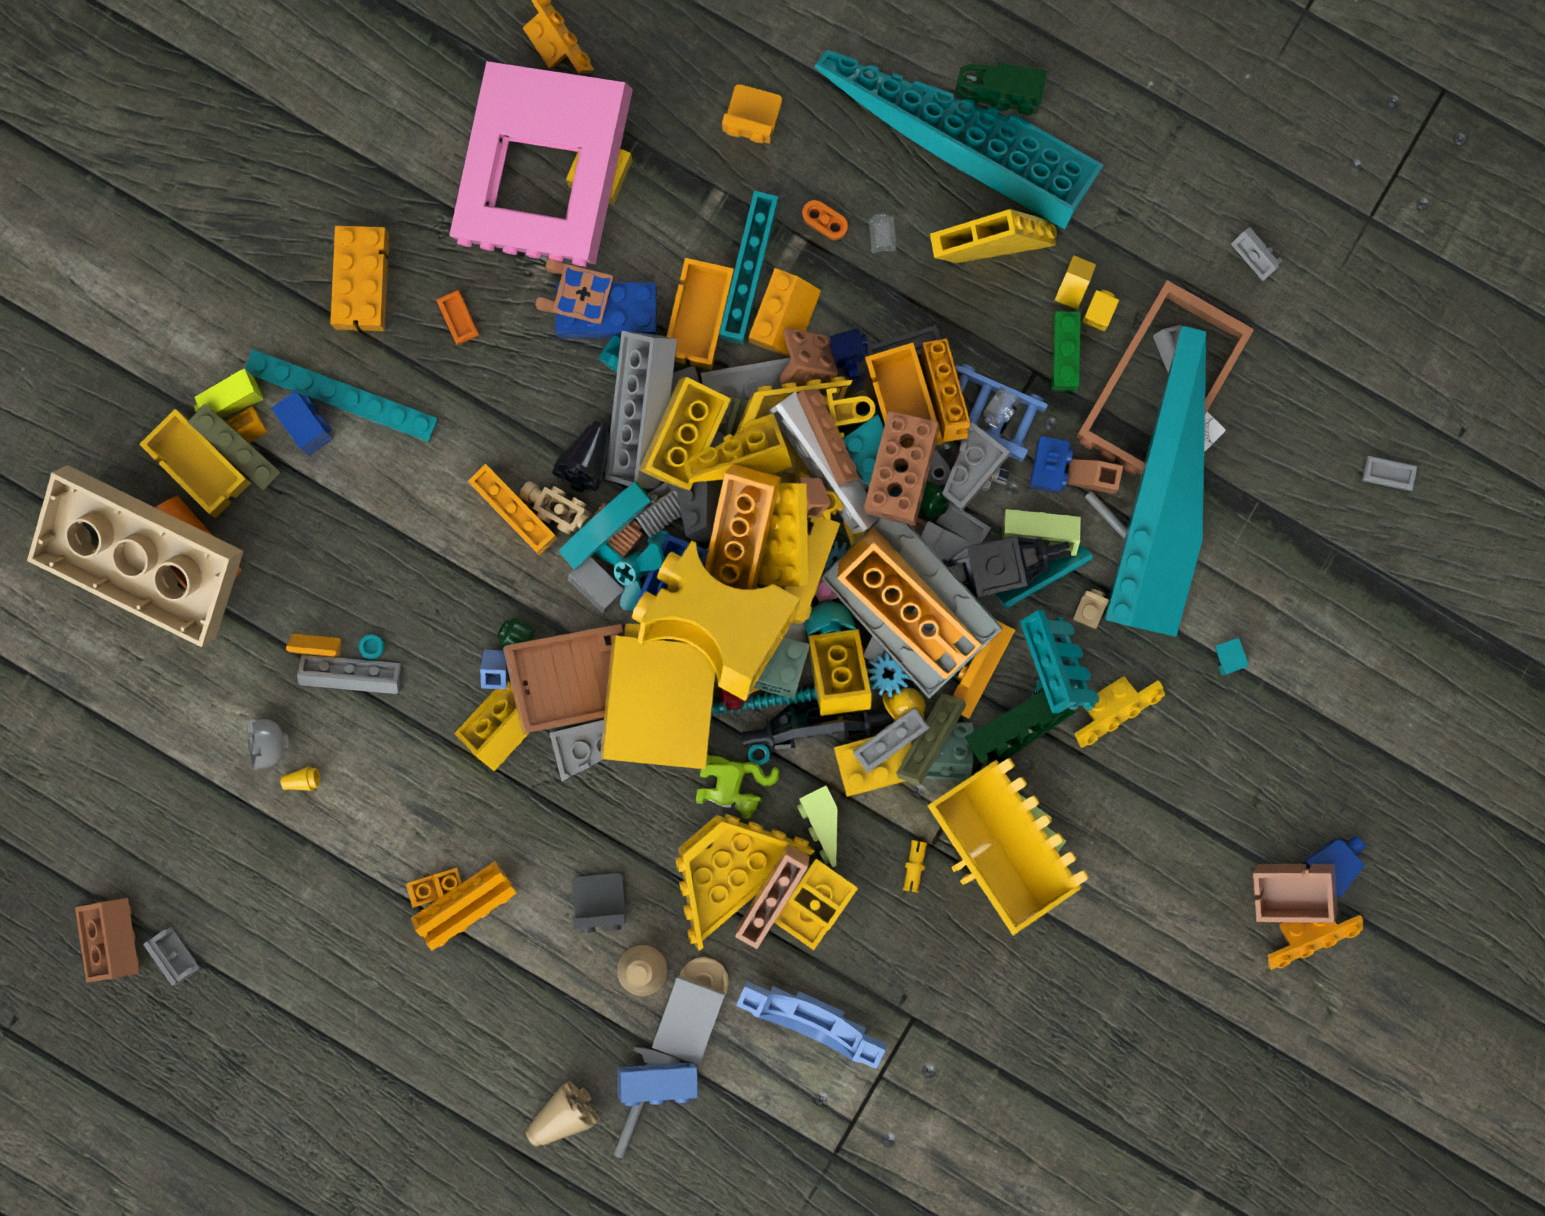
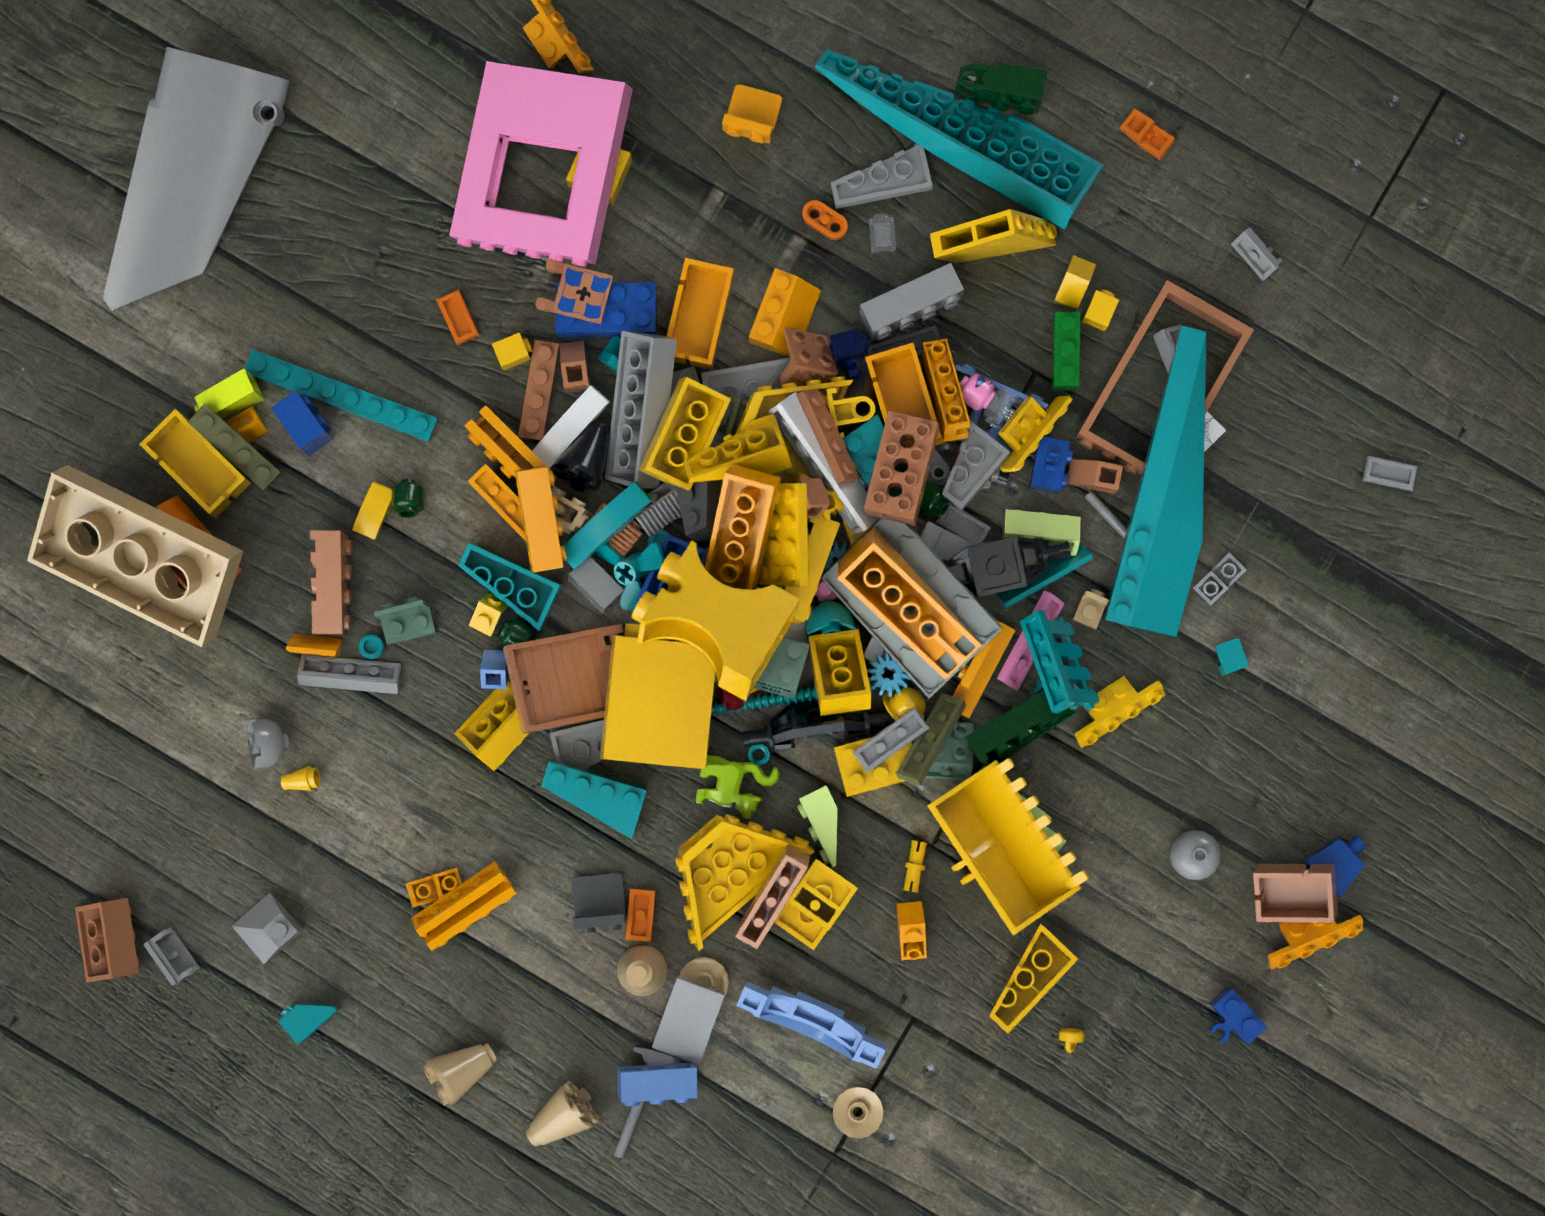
light orange piece [330,226,389,331] -> none
teal brick [719,191,778,346] -> none
none -> light grey panel [103,47,290,311]
none -> light grey slope [232,892,303,964]
none -> teal slope [278,1003,341,1045]
none -> nougat wedge [310,530,353,636]
none -> yellow slope [352,481,392,540]
none -> sand green bracket [374,597,437,645]
none -> dark green head [392,479,424,518]
none -> tan cone [424,1043,497,1106]
none -> teal wedge [458,543,564,631]
none -> light orange brick [464,405,557,486]
none -> yellow bracket [469,592,508,637]
none -> yellow brick [492,333,533,371]
none -> light orange brick [515,466,566,573]
none -> nougat plate [518,340,559,442]
none -> white slope [532,385,610,470]
none -> teal wedge [542,759,647,839]
none -> nougat slope [559,340,590,393]
none -> orange plate [626,889,656,942]
none -> light grey wing [831,144,933,209]
none -> tan dish [833,1087,884,1139]
none -> light grey piece [859,263,964,342]
none -> light orange slope [896,901,927,961]
none -> bright pink head [960,373,996,411]
none -> yellow wedge [989,924,1078,1034]
none -> bright pink plate [997,591,1065,691]
none -> yellow bracket [998,396,1073,472]
none -> yellow tile [1059,1028,1085,1053]
none -> orange slope [1120,108,1175,161]
none -> light grey cylinder [1169,830,1221,880]
none -> light grey slope [1193,552,1247,606]
none -> blue brick [1209,987,1267,1044]

